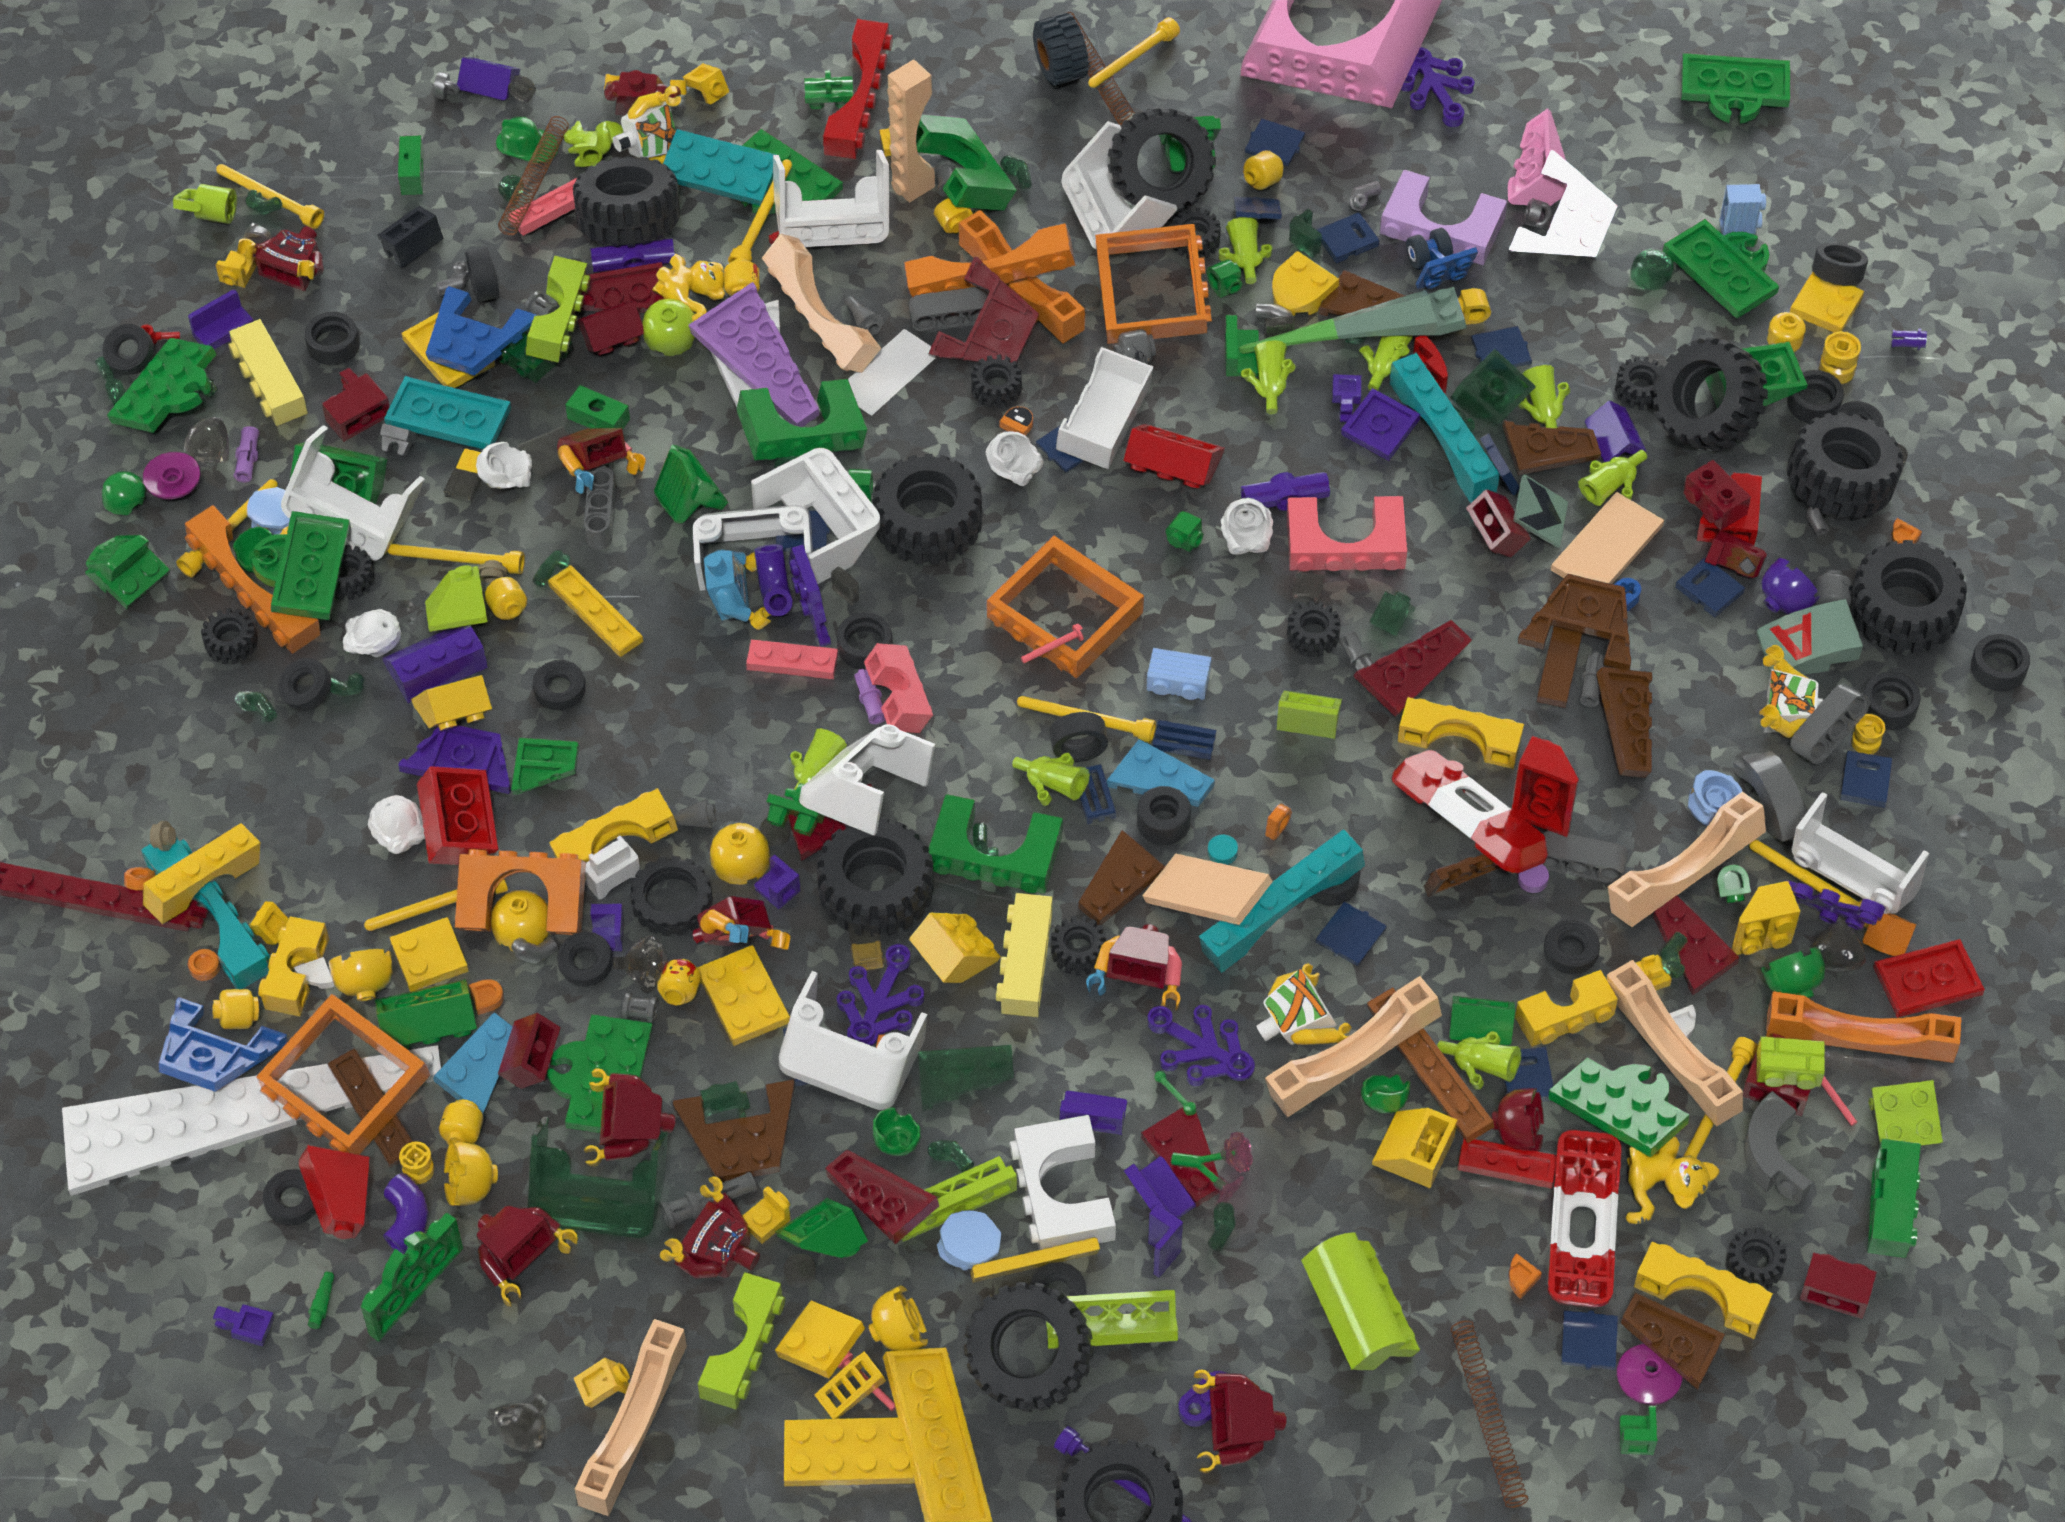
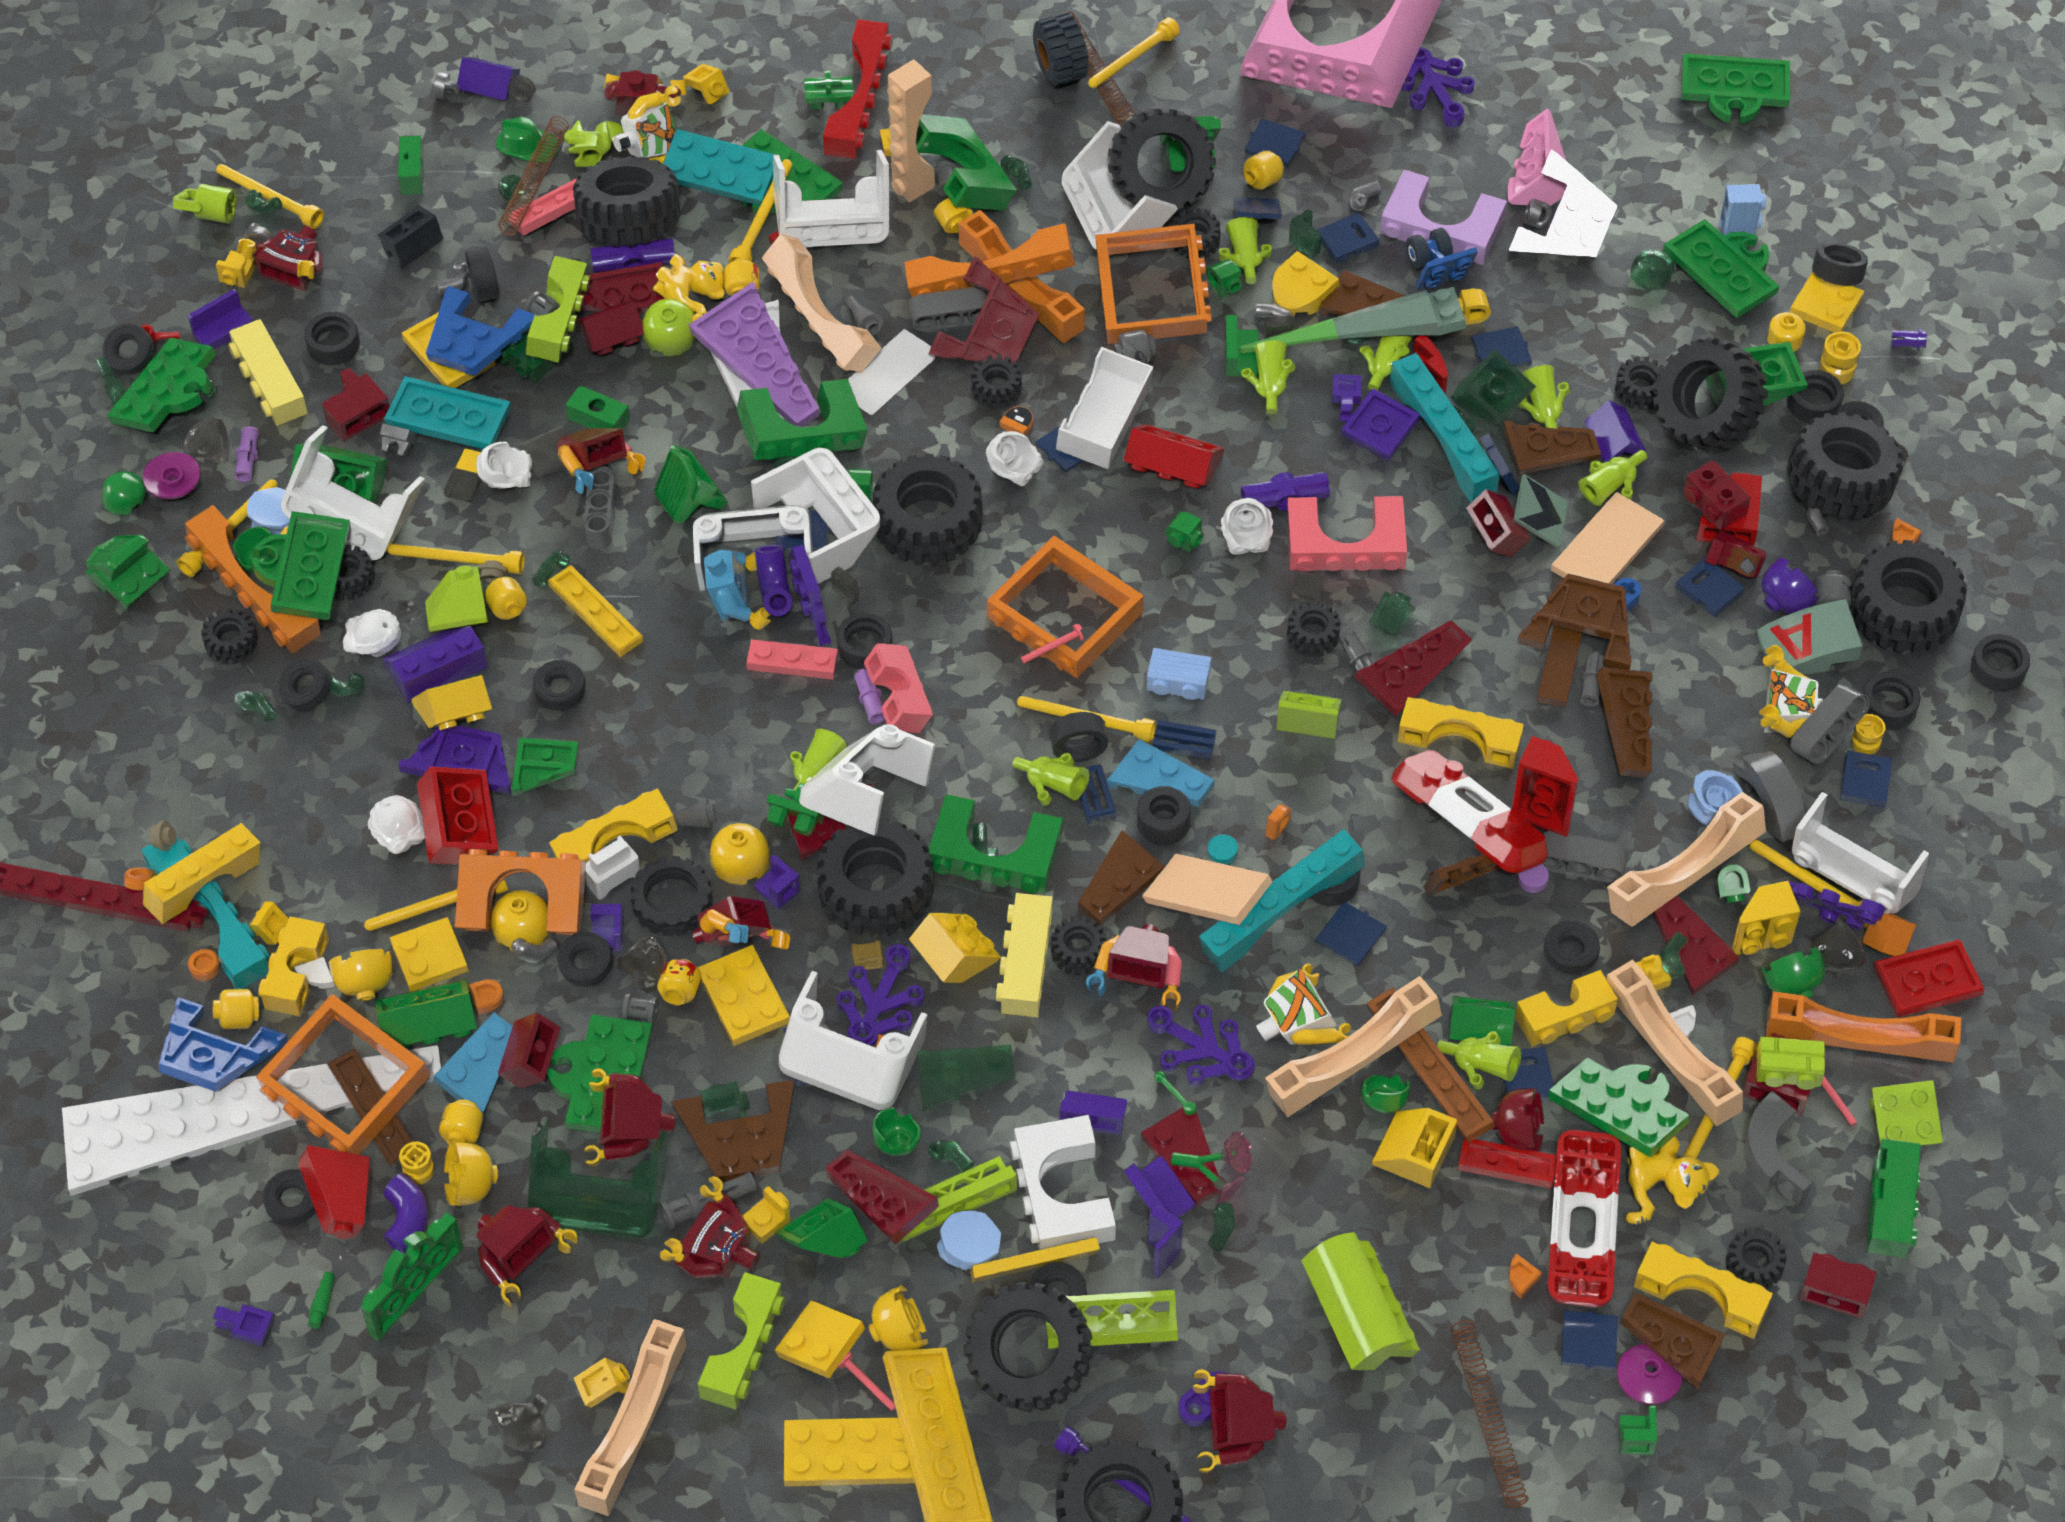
yellow slope [814,1351,886,1419] -> none

